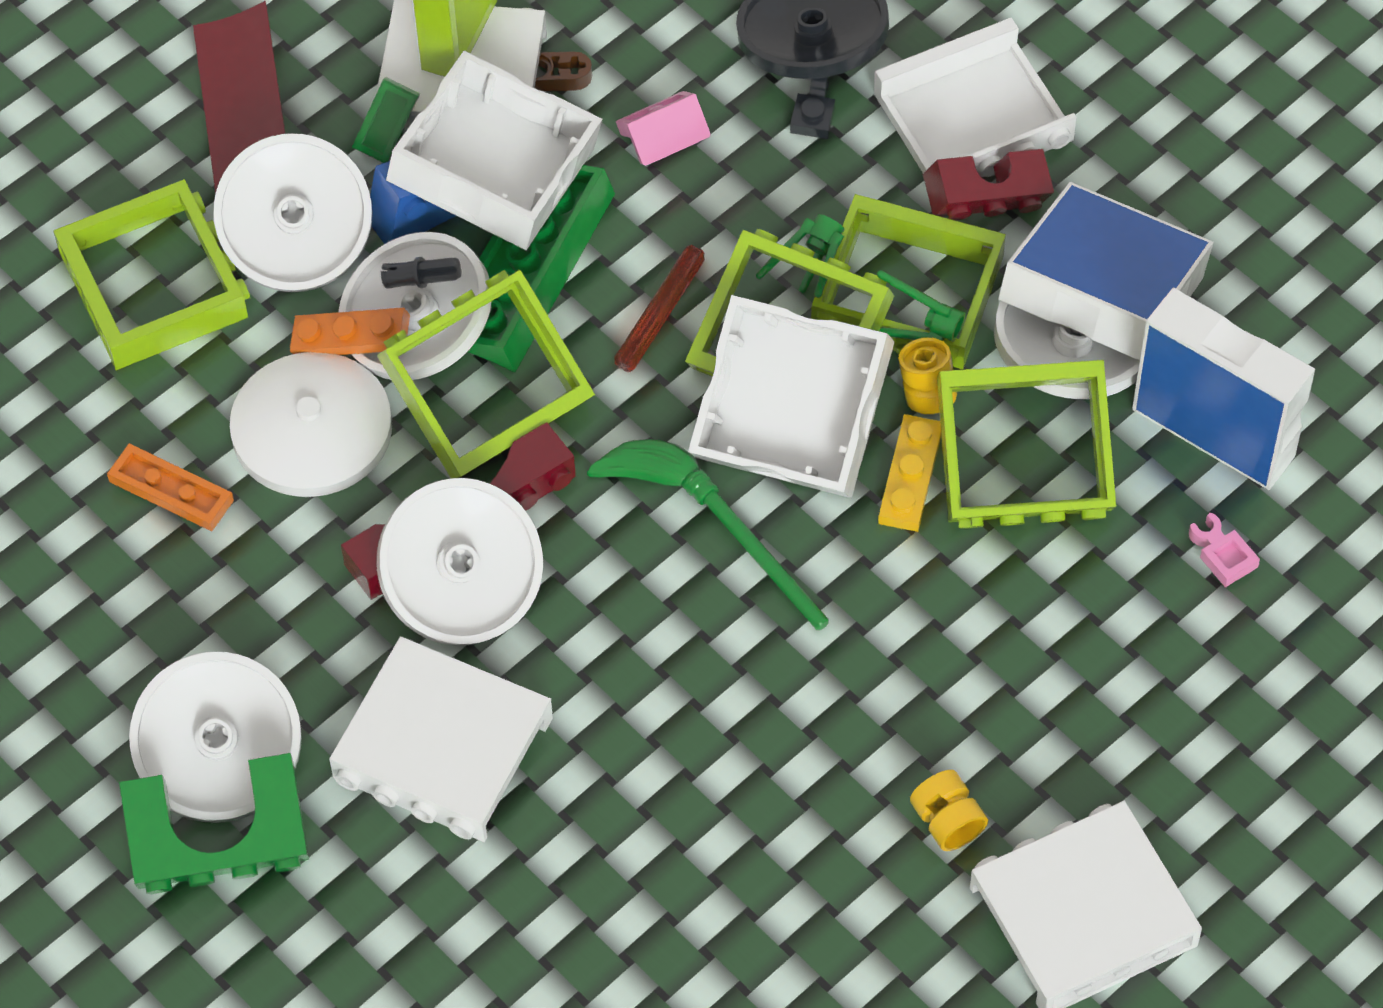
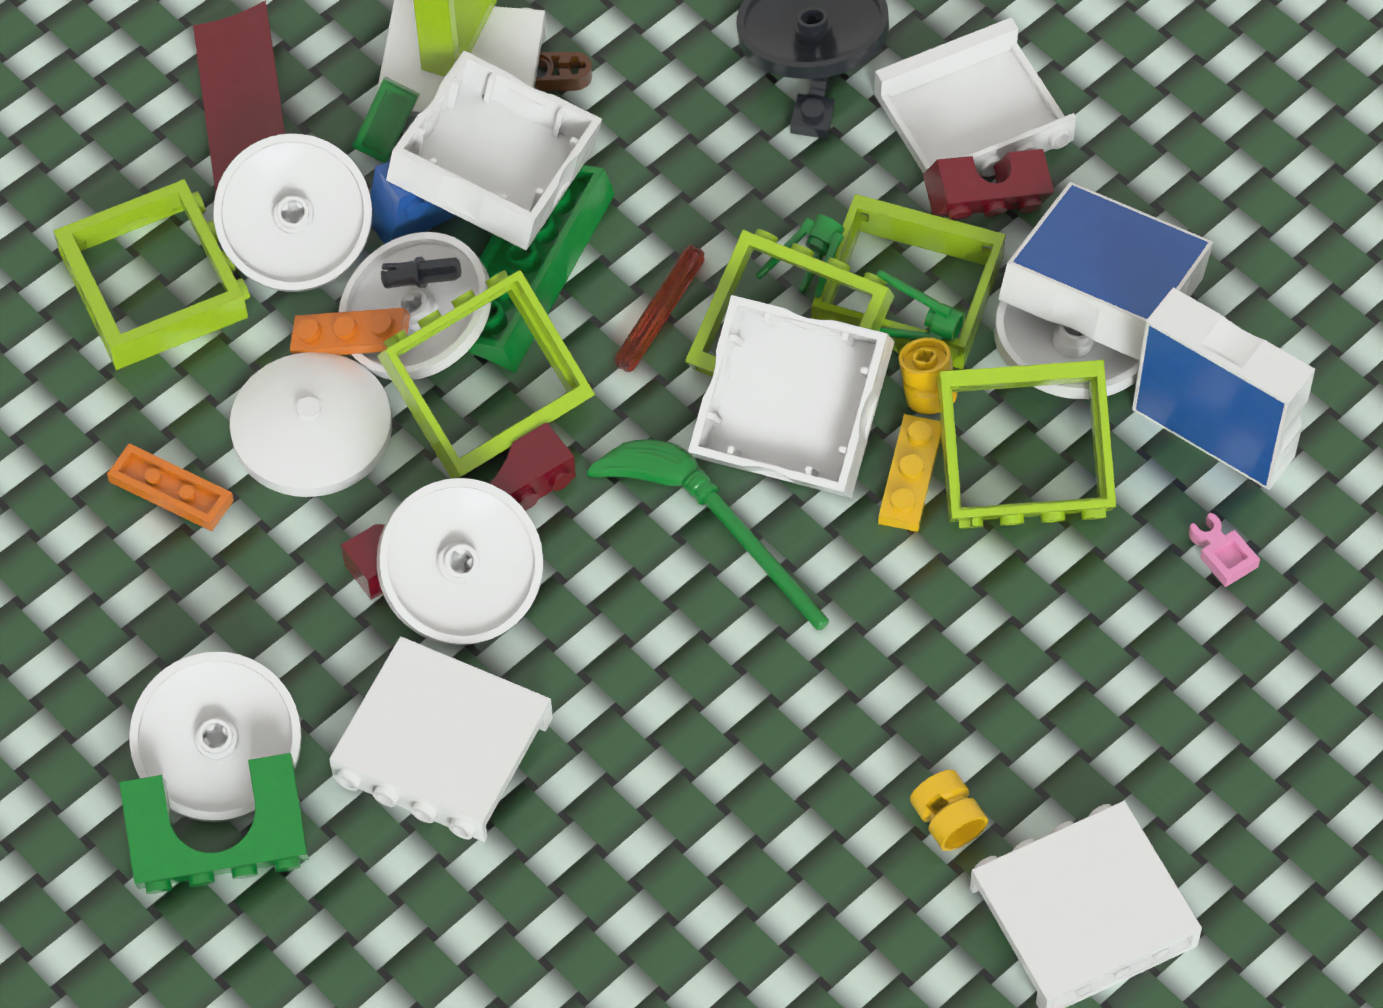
bright pink panel [616,91,710,166] -> none

